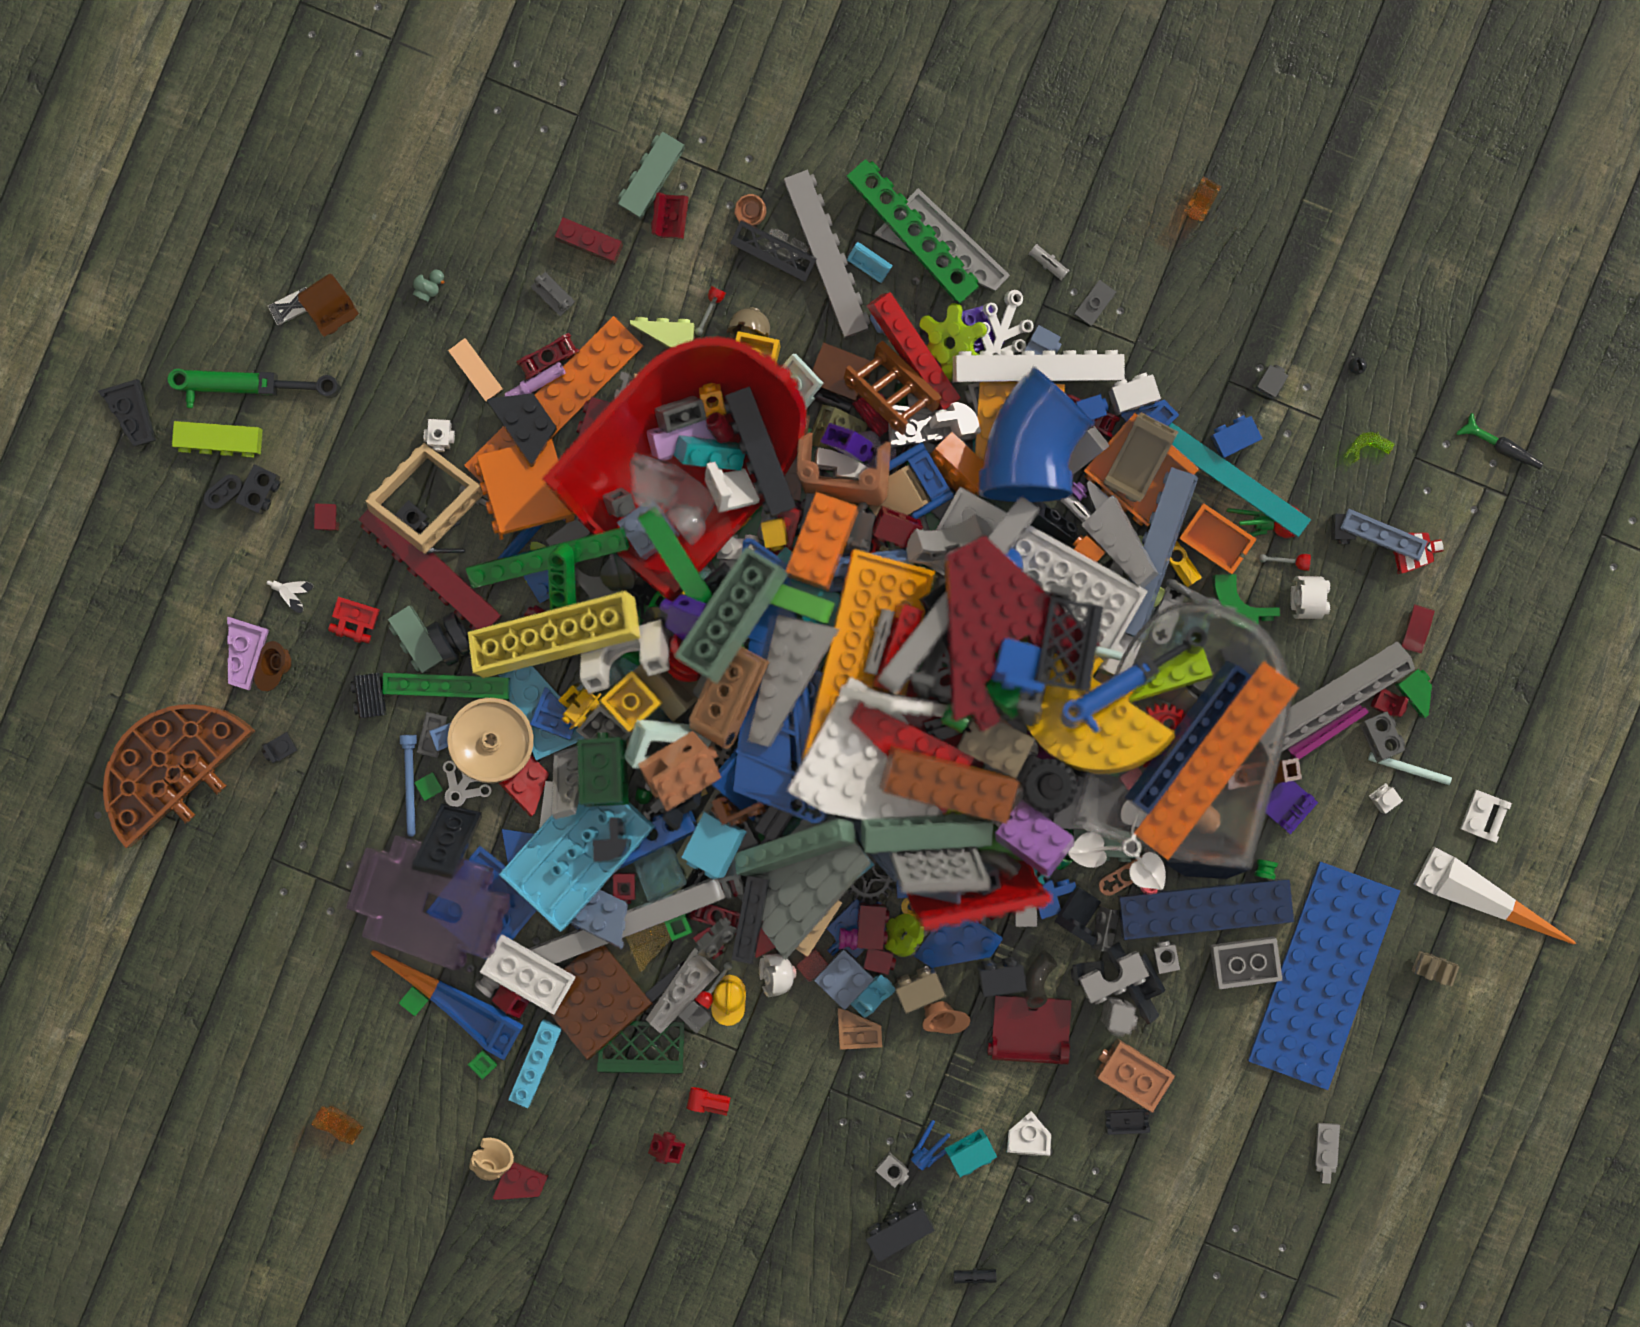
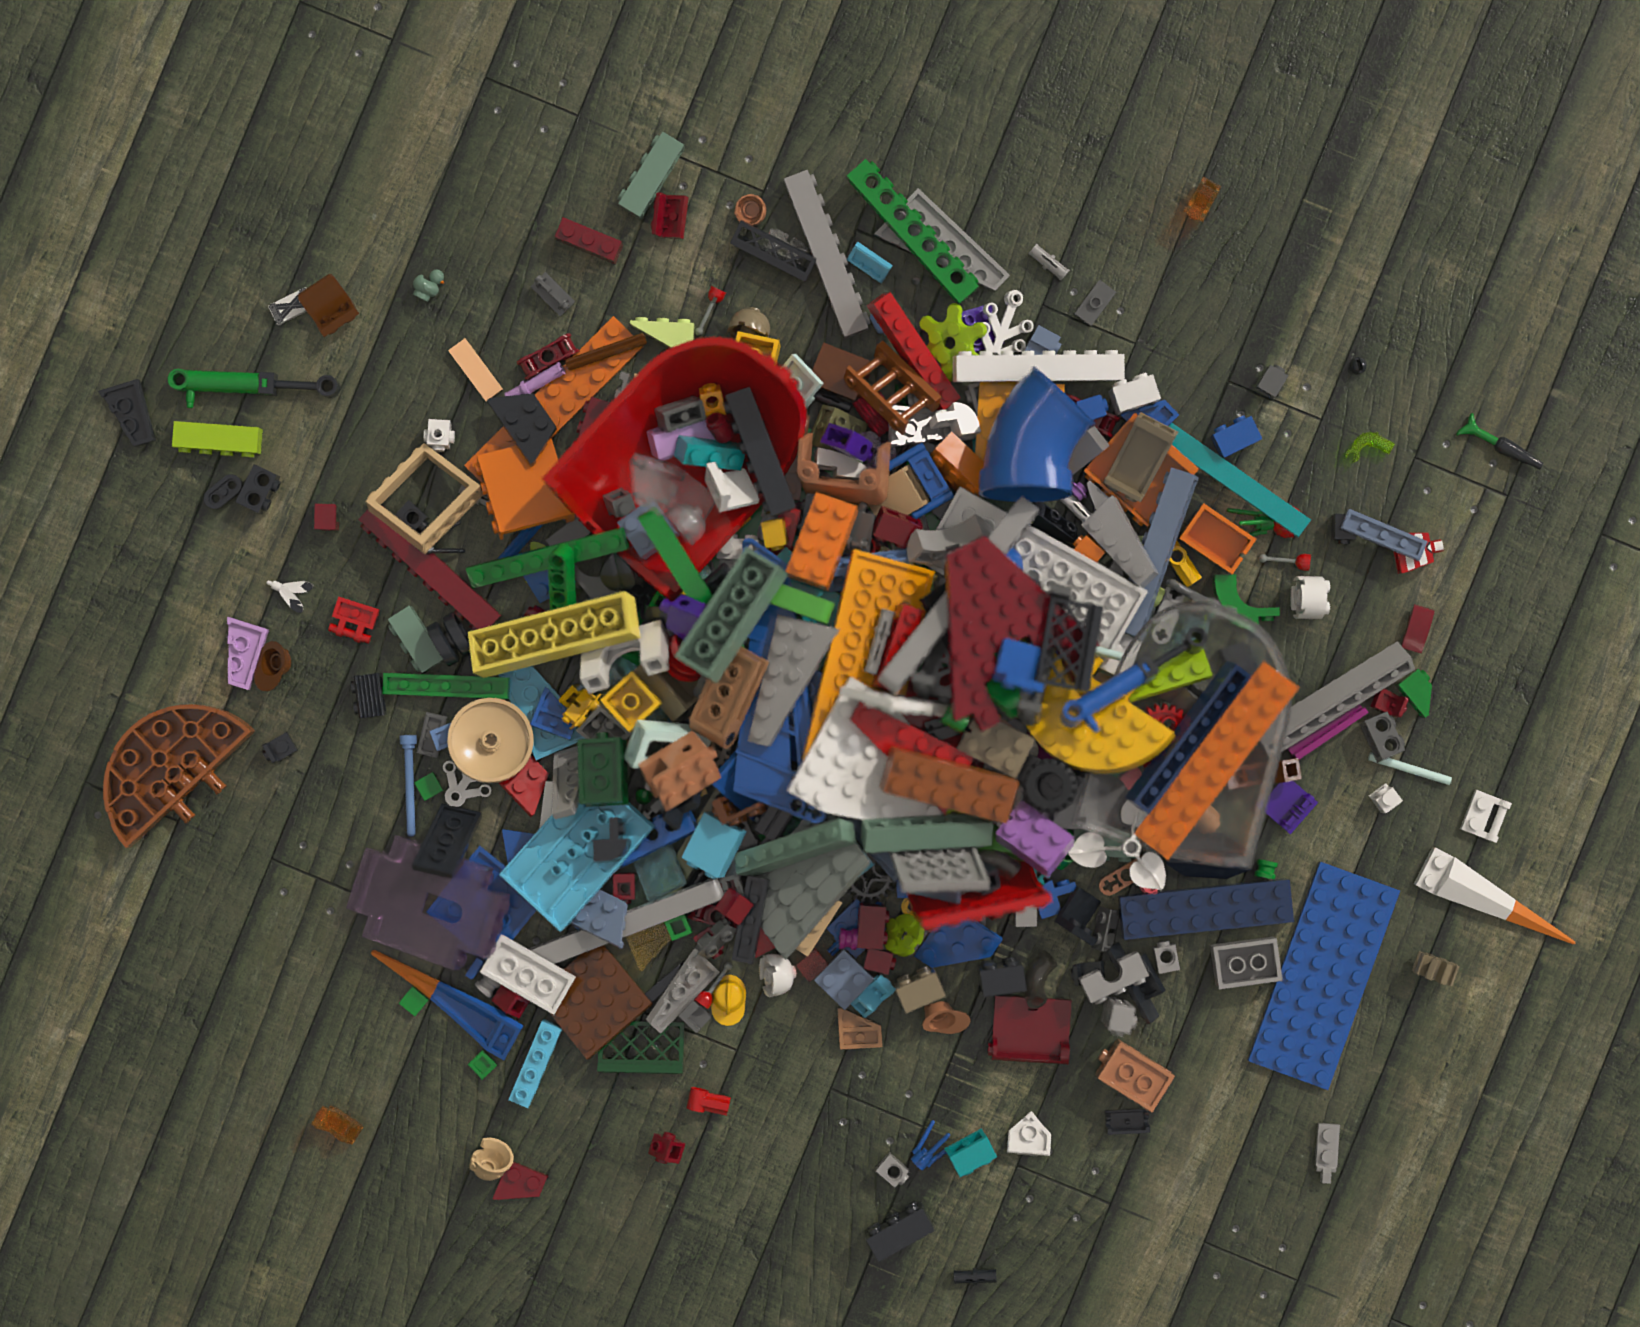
none -> blue tile [465,956,486,979]
none -> reddish brown axle [565,333,647,371]
none -> dark red panel [714,888,753,925]

